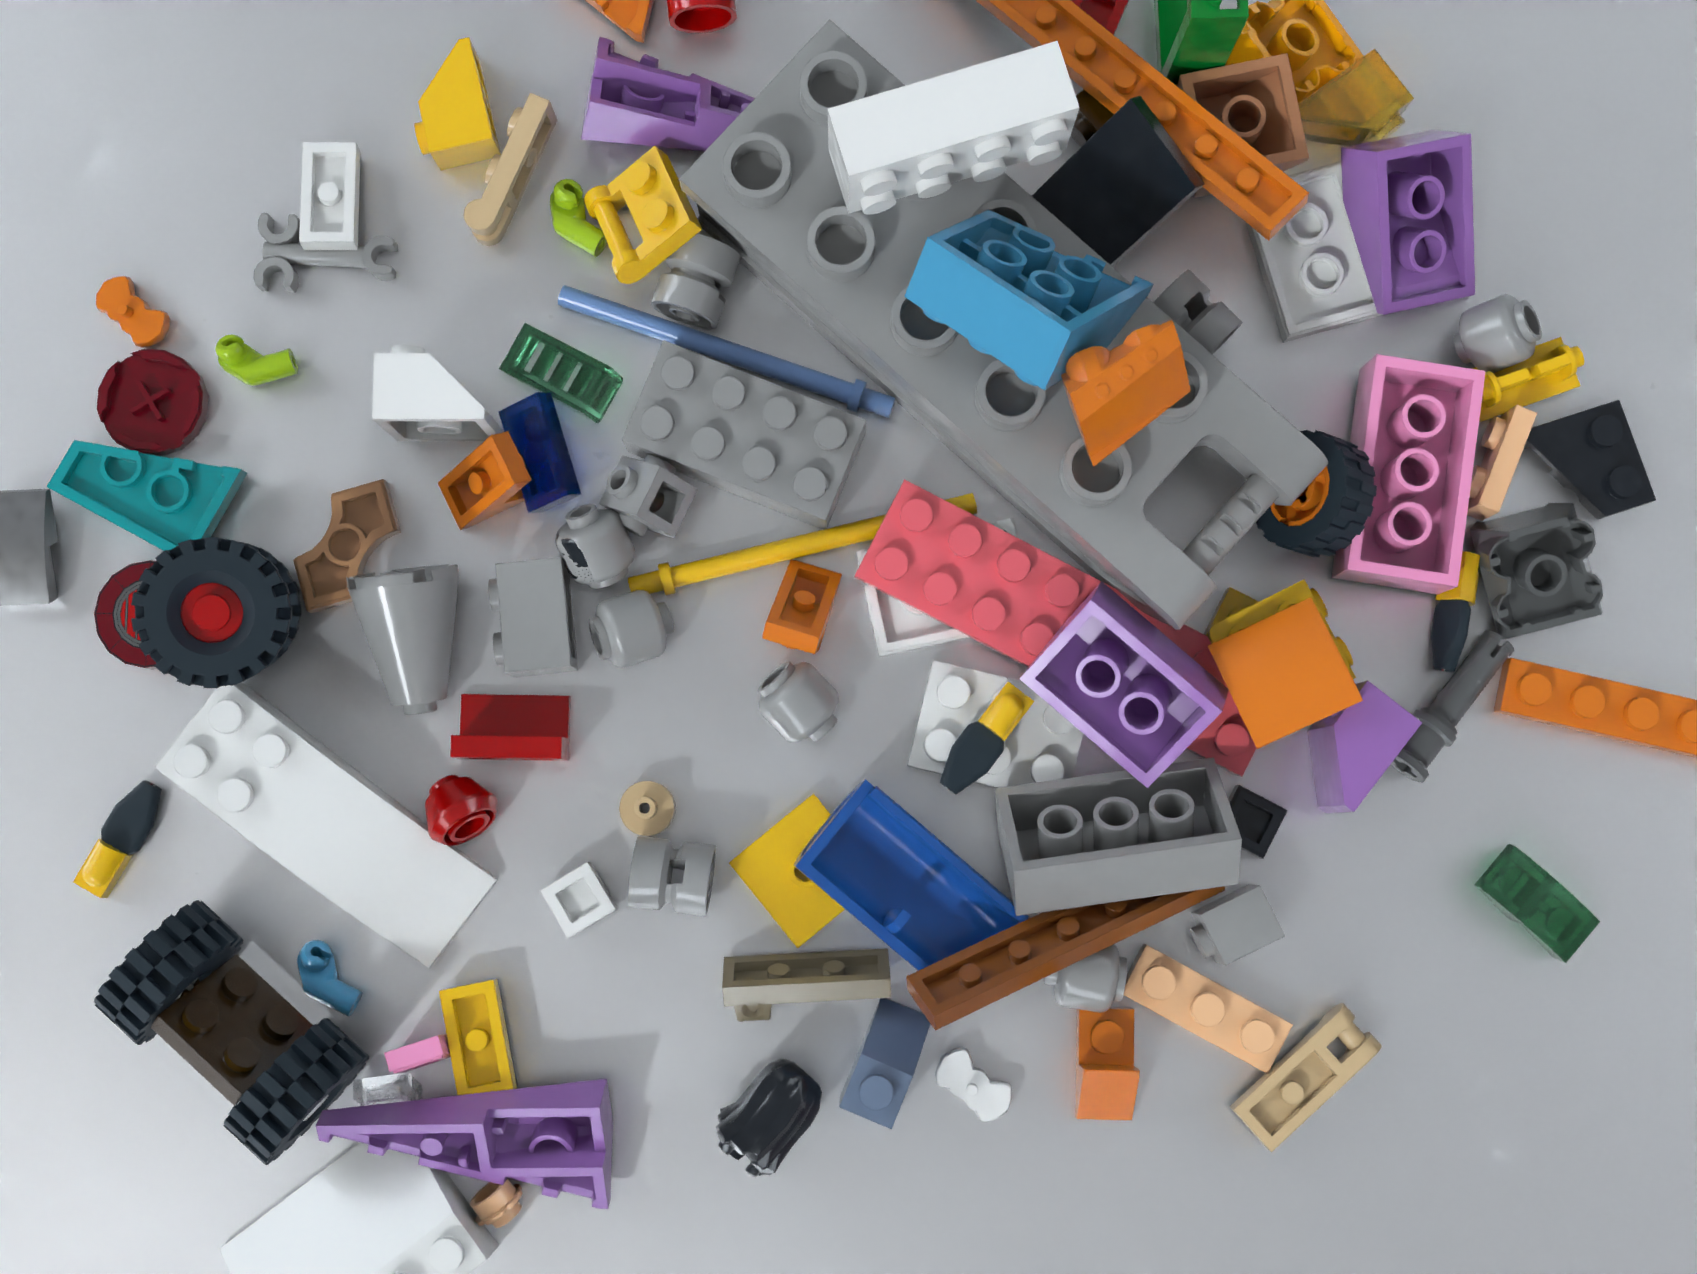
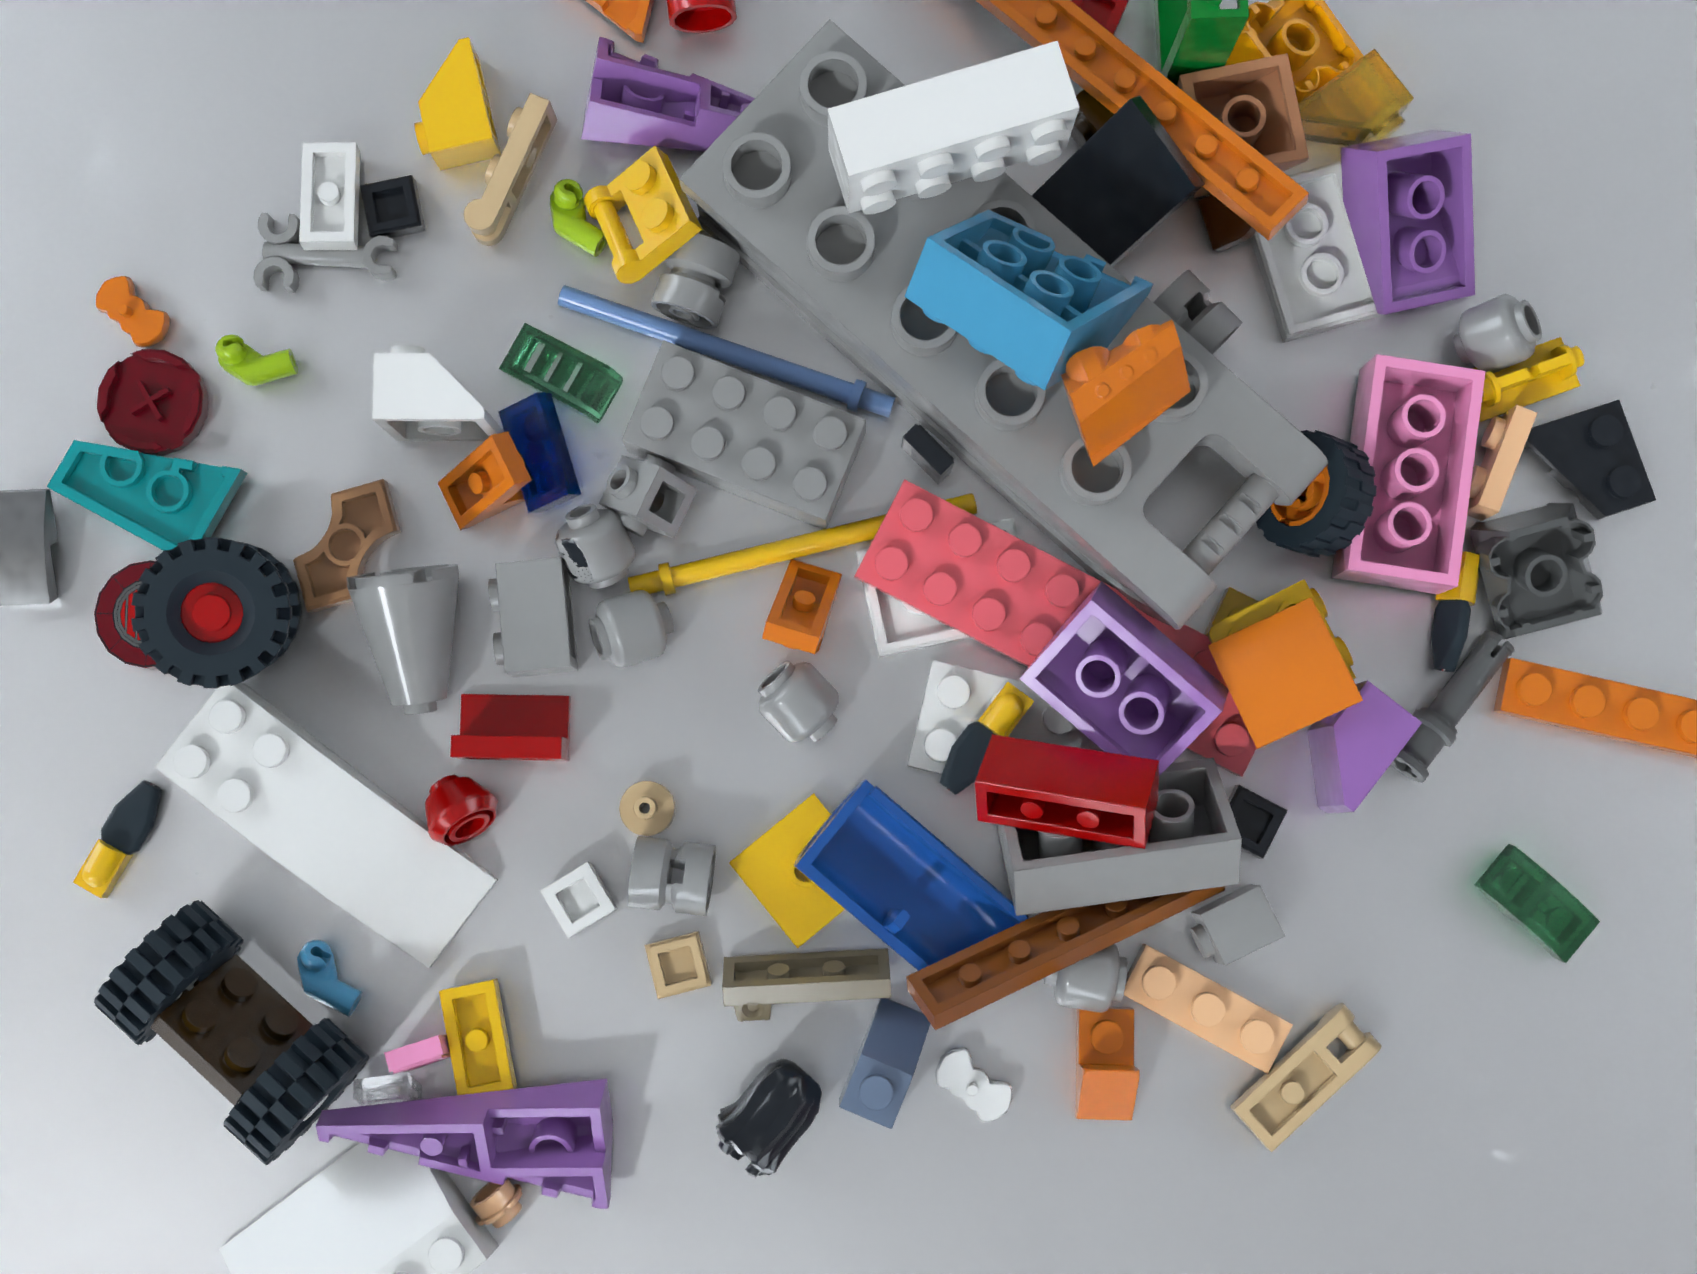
none -> black tile [360,175,426,238]
none -> tan tile [645,931,712,999]
none -> black tile [901,424,954,484]
none -> red brick [975,734,1159,849]
none -> reddish brown tile [1198,195,1256,252]

